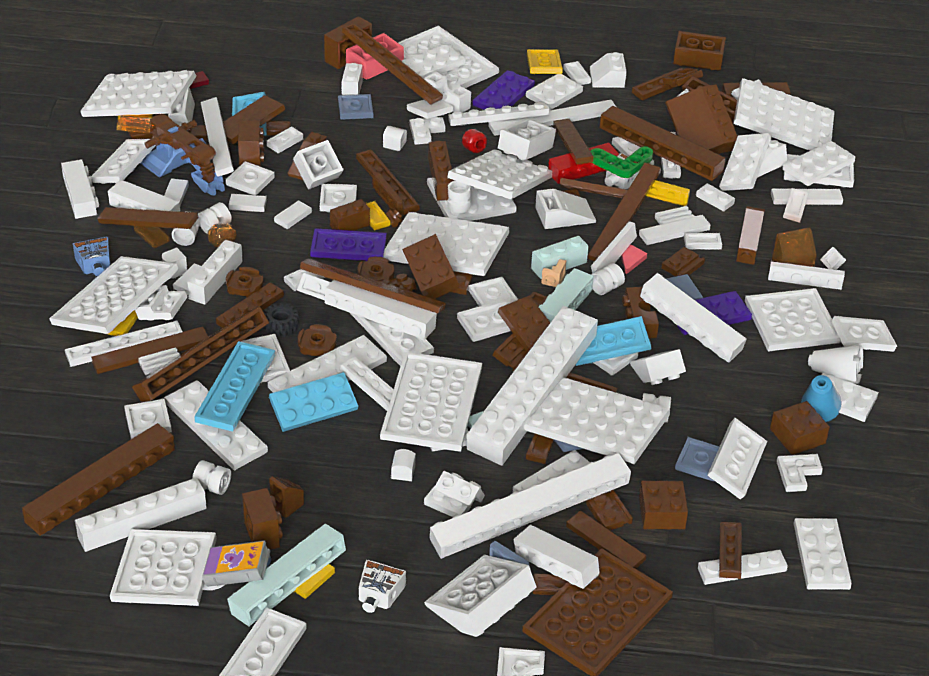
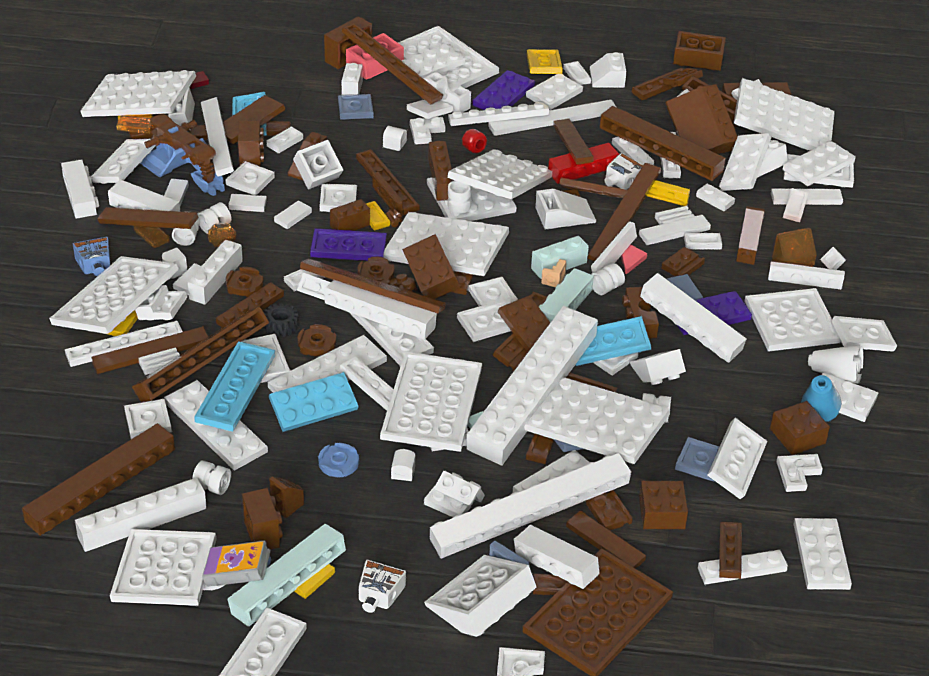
white brick [498,118,556,160] -> none
green beam [590,147,653,178] -> none
none -> medium blue tile [318,443,359,477]

